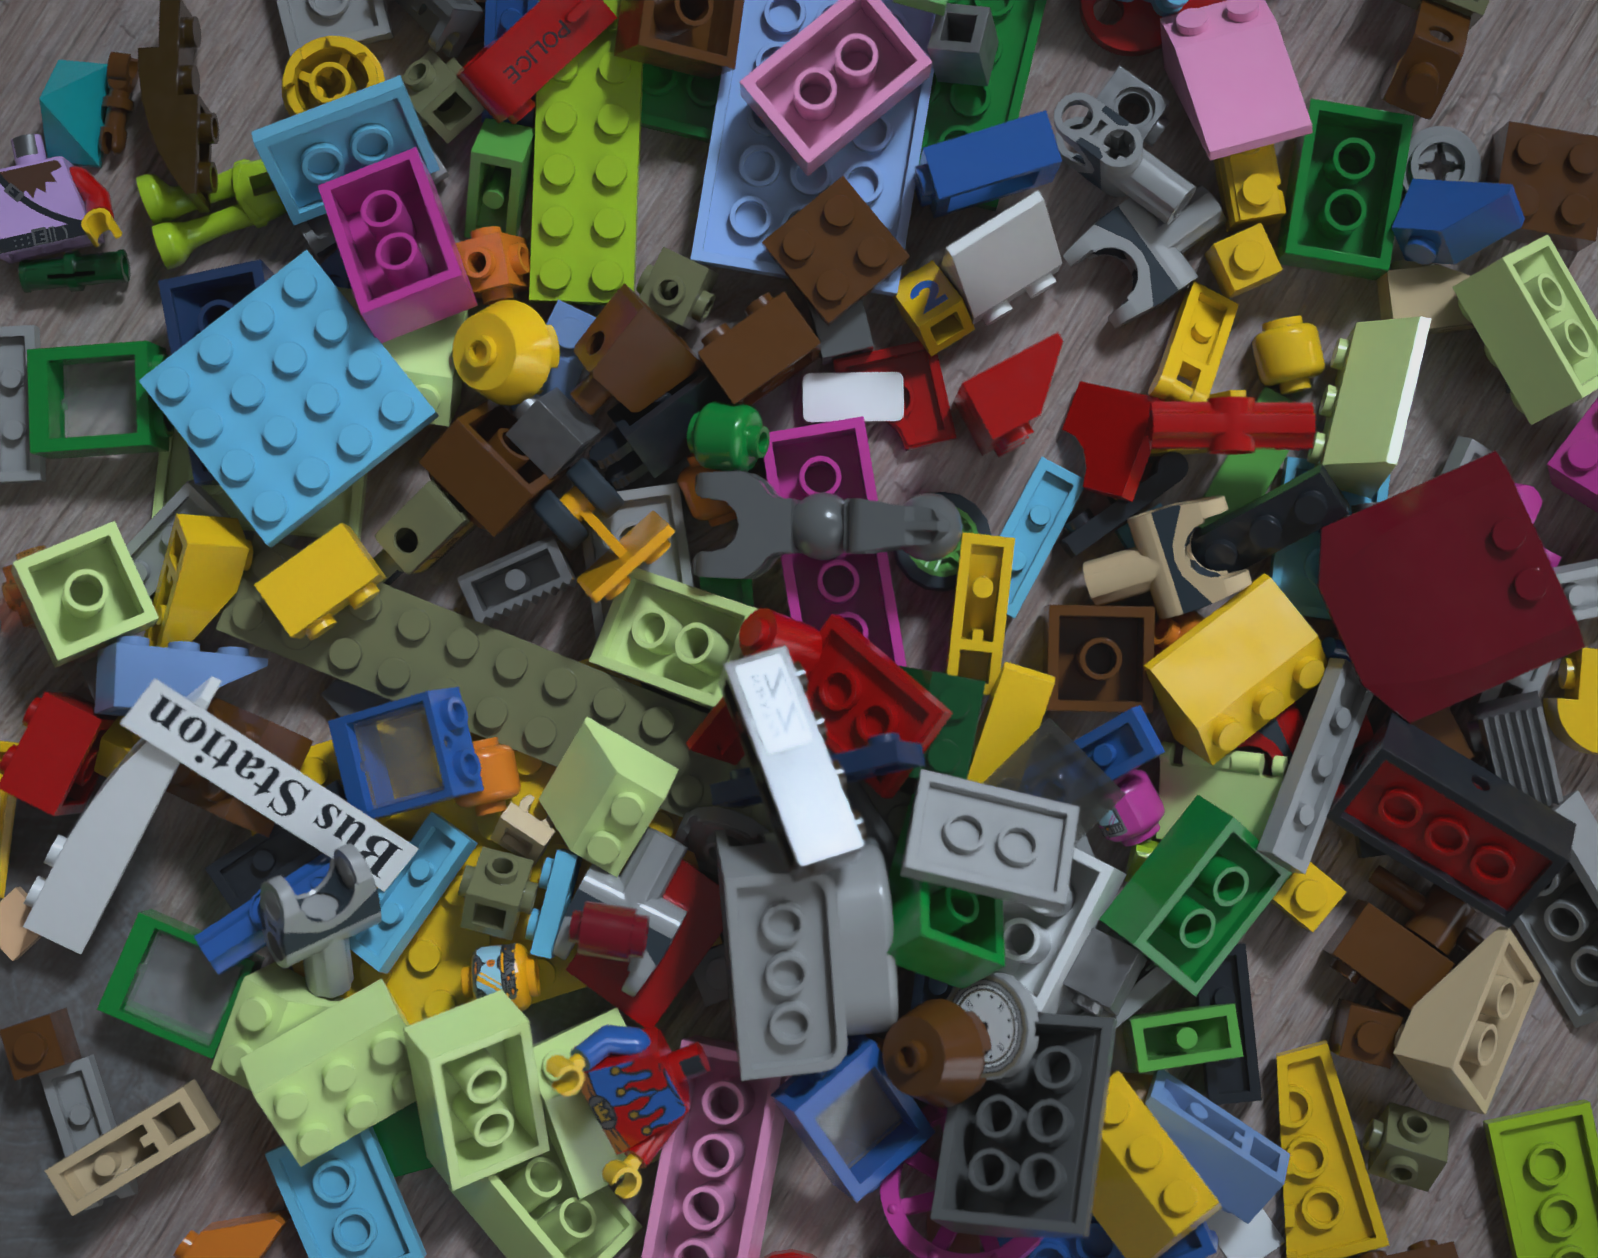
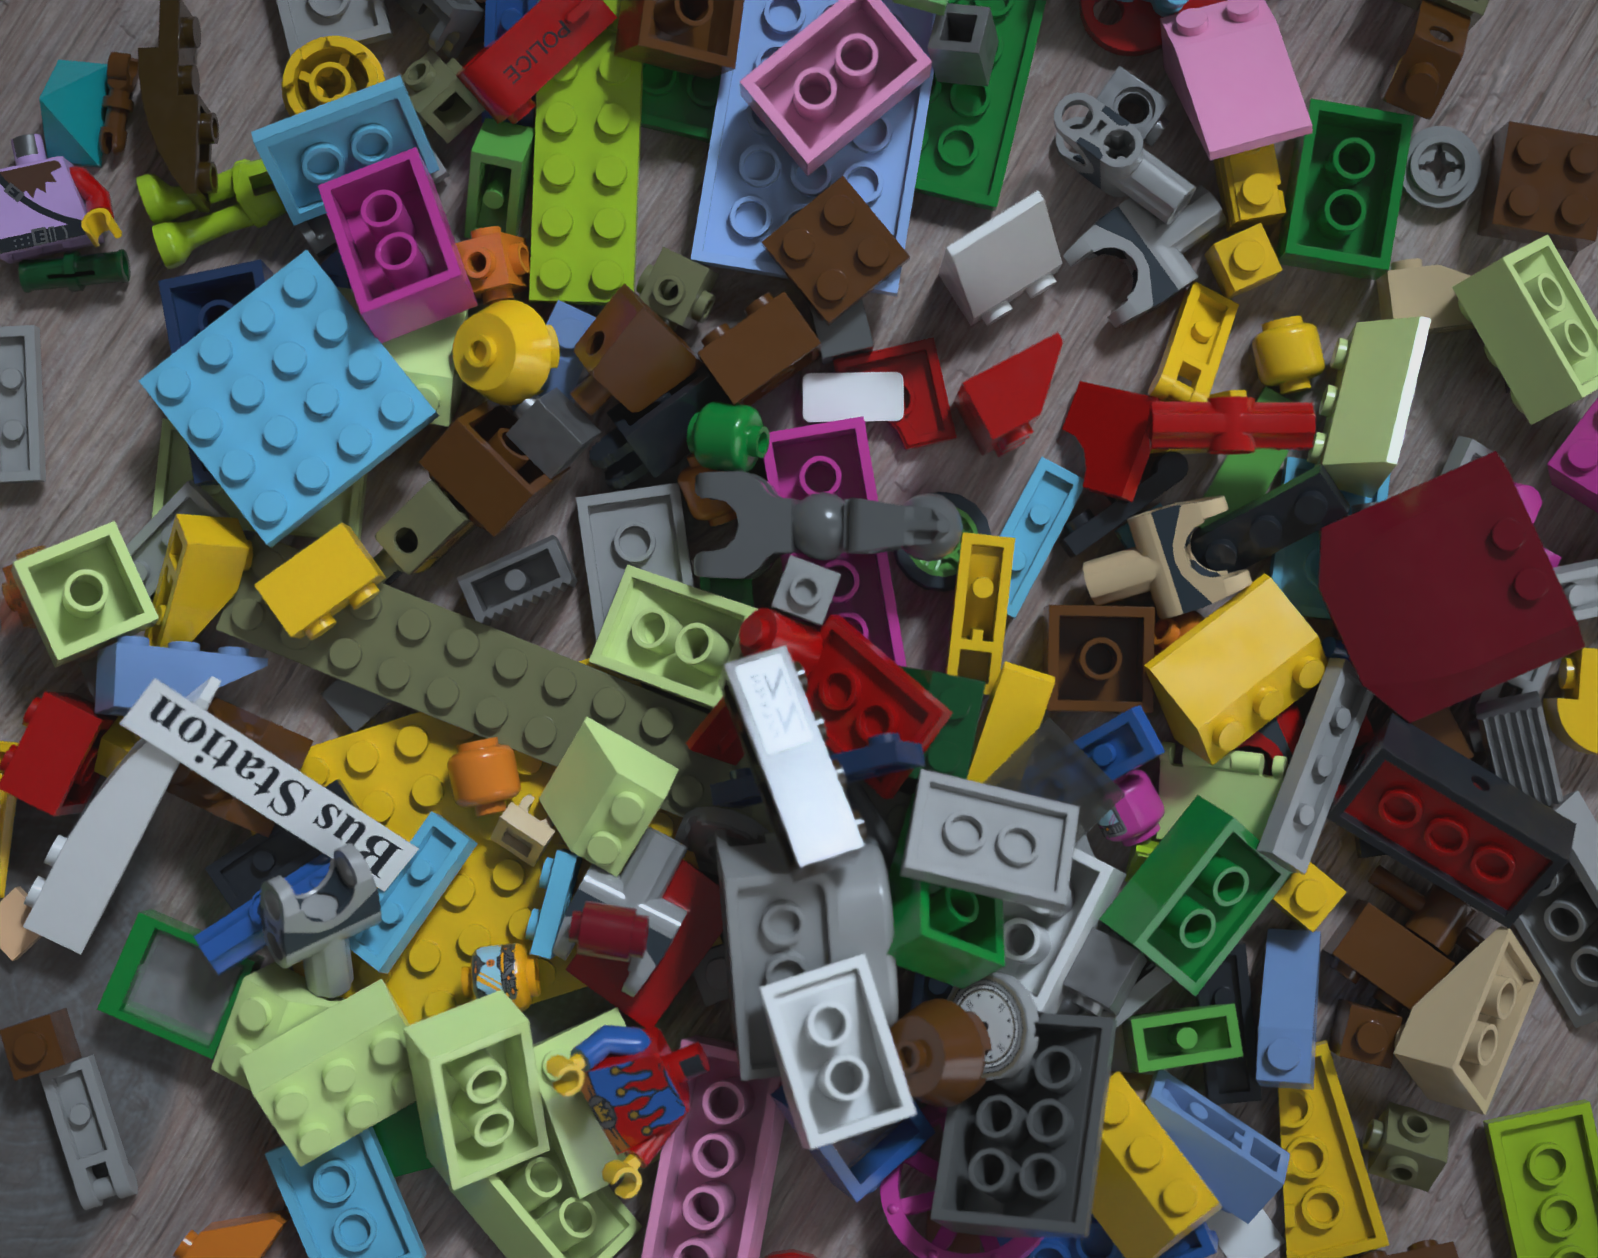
green window [27,340,175,459] -> none
tan slope [45,1078,221,1216] -> none
window [328,687,484,820] -> none
olive brick [458,847,539,941] -> none
plate [531,458,675,603] -> none
yellow brick [893,260,975,357] -> none
blue window [913,110,1062,219] -> none
blue slope [1391,179,1525,265] -> none
none -> white slope [759,954,916,1149]
none -> light grey brick [771,555,841,627]
none -> medium blue slope [1256,928,1321,1090]

